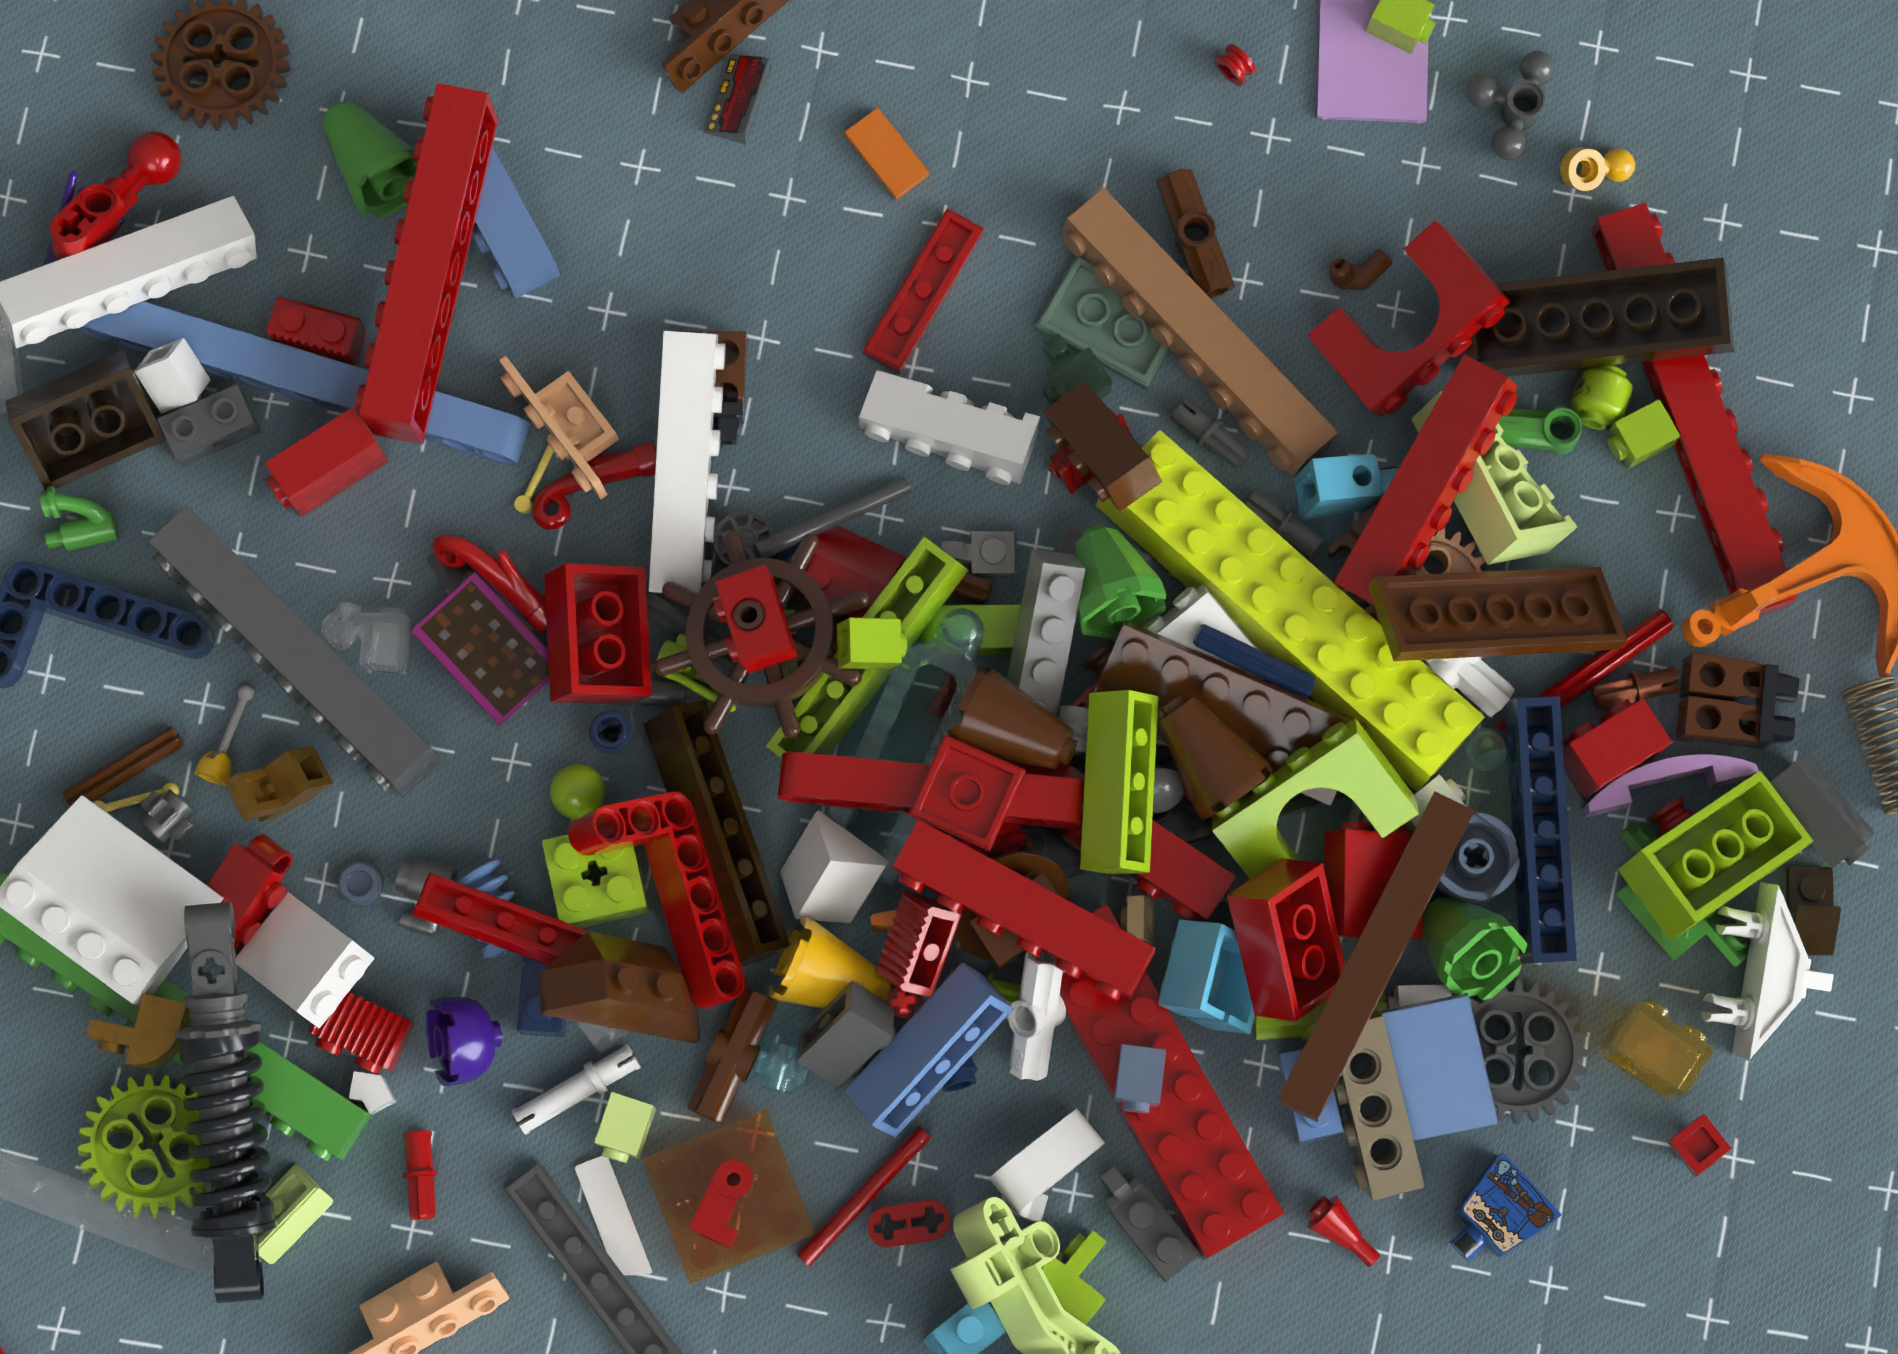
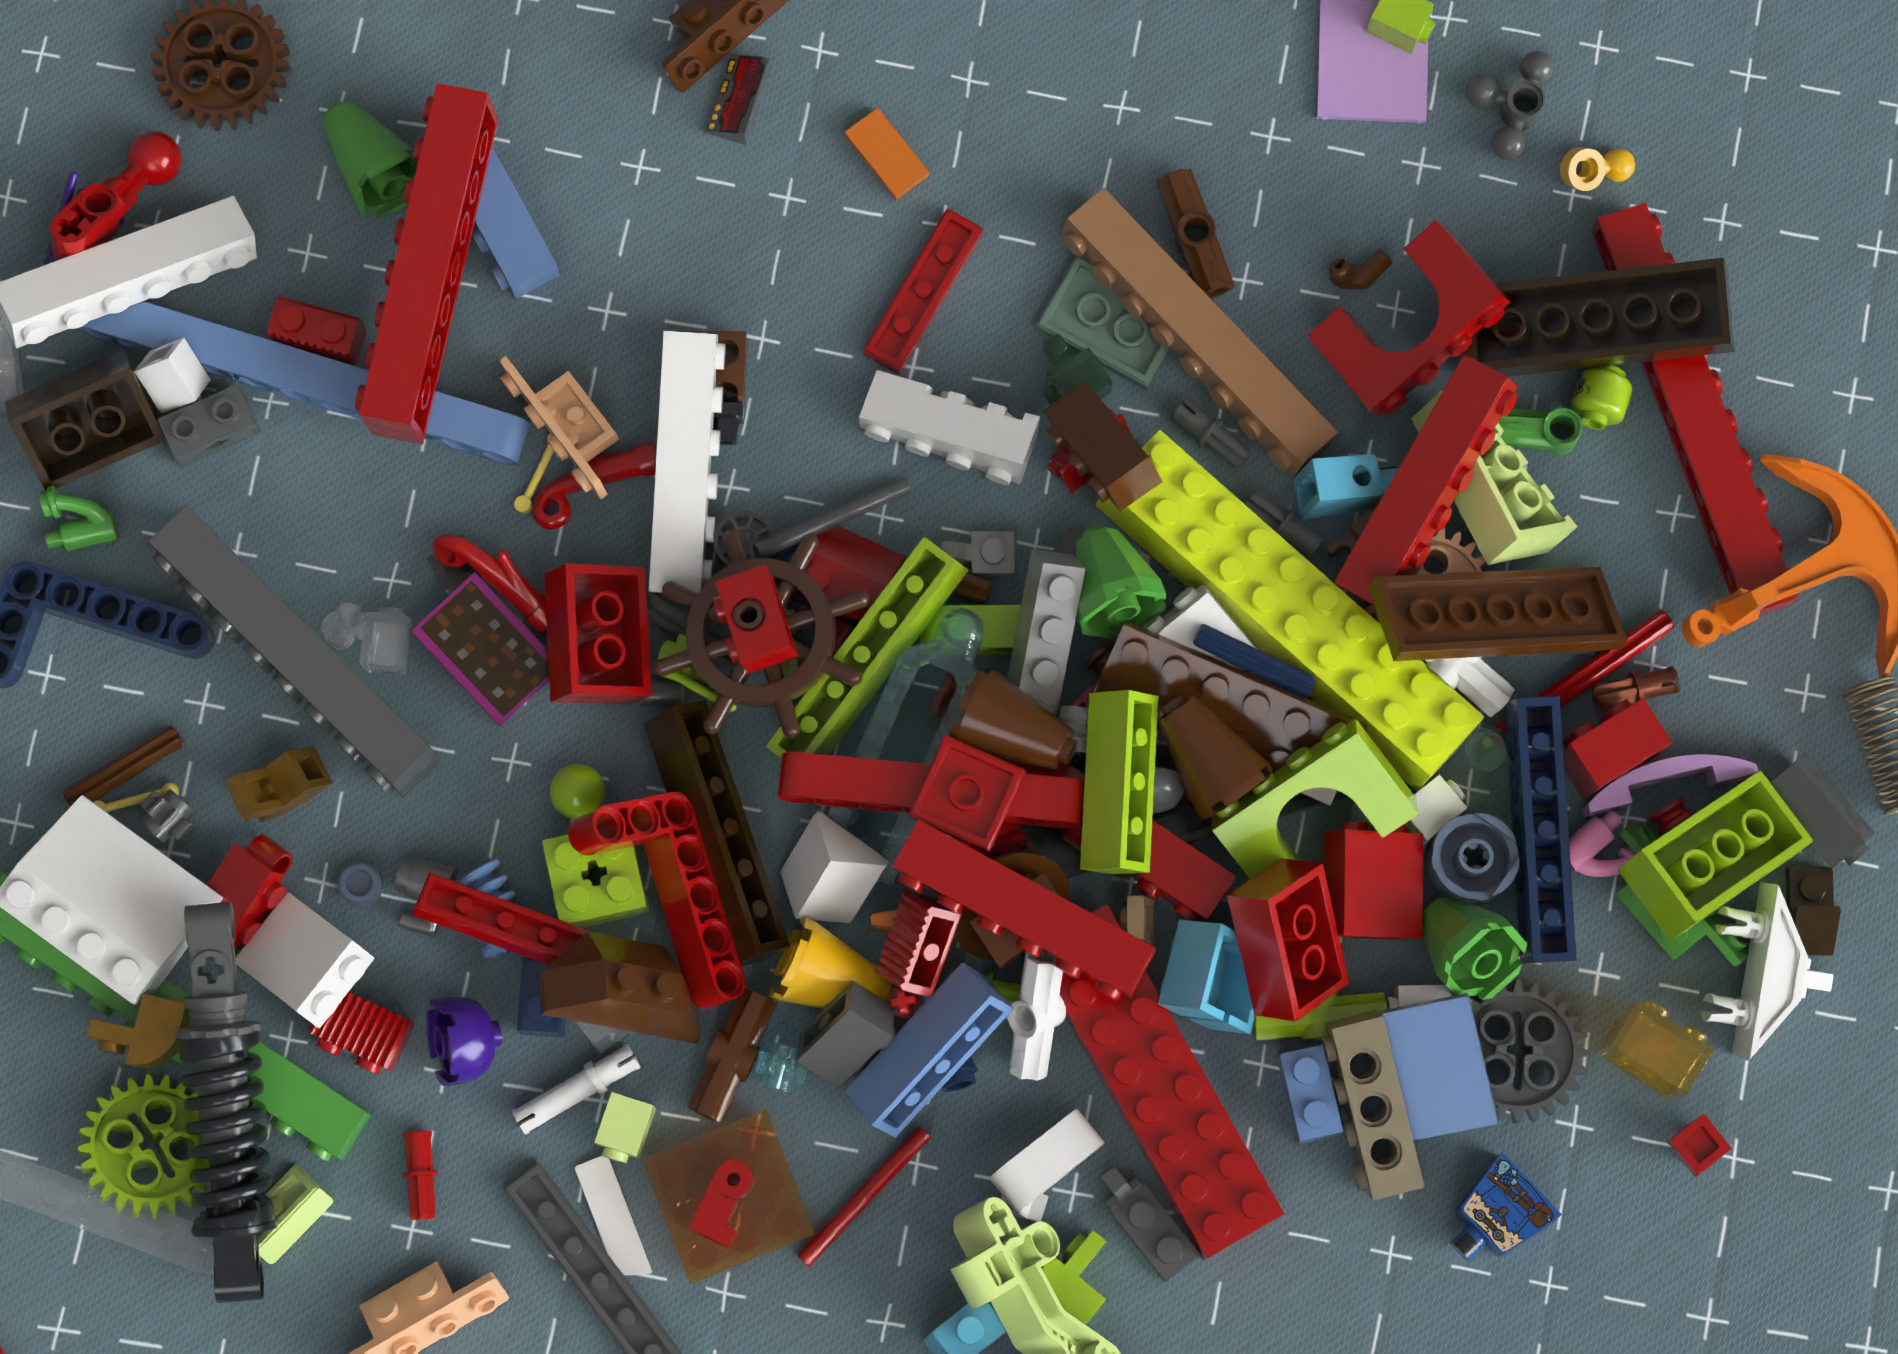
hinge [194,684,255,786] -> none
red brick [265,407,389,517] -> none
white piece [349,1071,397,1115] -> none
dark blue cone [589,710,633,753] -> none
lime brick [837,618,907,669] -> none
red beam [867,1200,951,1248] -> none
sand blue brick [1113,1044,1166,1113] -> none
red bush [1214,44,1256,86] -> none
reddish brown tile [1277,791,1475,1122] -> none
red cone [1307,1195,1380,1267] -> none
lime brick [1607,399,1680,469] -> none
reddish brown hips [1676,652,1799,749] -> none
none -> bright pink plant [1569,810,1636,877]

